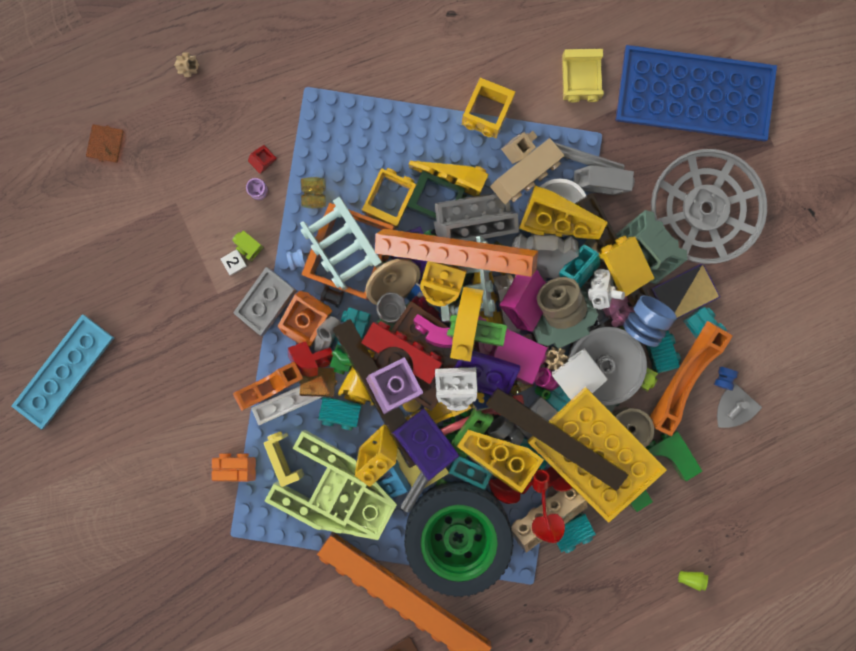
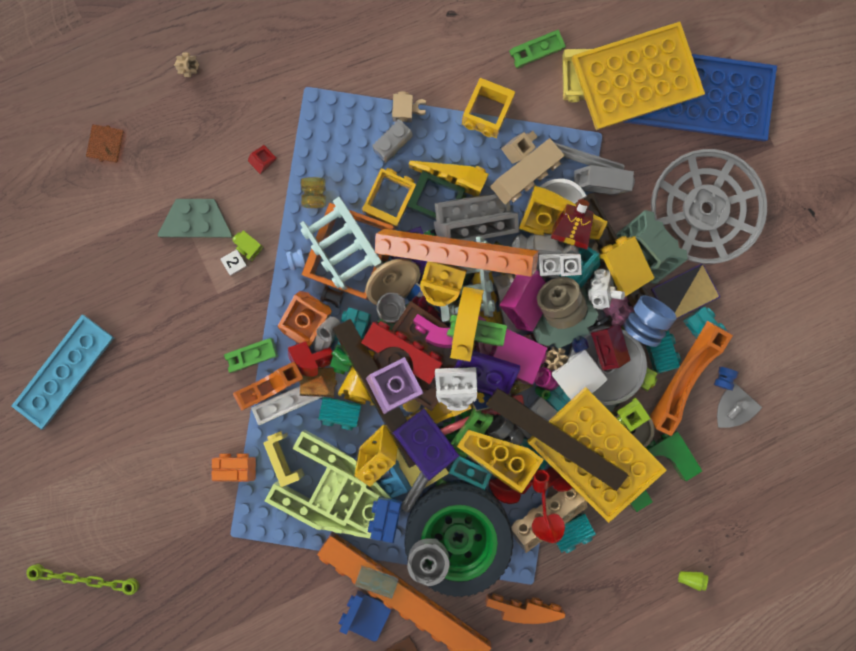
light grey plate [233,267,297,336] -> none
lavender wheel [246,178,268,200] -> none
none -> lime piece [26,564,139,595]
none -> sand green wing [158,199,233,238]
none -> bright green plate [224,338,279,373]
none -> blue bracket [338,590,391,642]
none -> clear light blue plate [355,565,399,599]
none -> blue brick [368,496,402,543]
none -> light grey brick [373,119,413,163]
none -> tan brick [392,92,426,122]
none -> light grey brick [407,539,449,586]
none -> orange slope [485,593,566,624]
none -> bright green plate [509,29,566,69]
none -> white slope [539,254,582,276]
none -> dark red torso [551,199,594,250]
none -> yellow plate [571,22,705,130]
none -> clear blue hinge [572,336,590,353]
none -> dark red panel [591,324,631,370]
none -> lime brick [617,398,651,432]

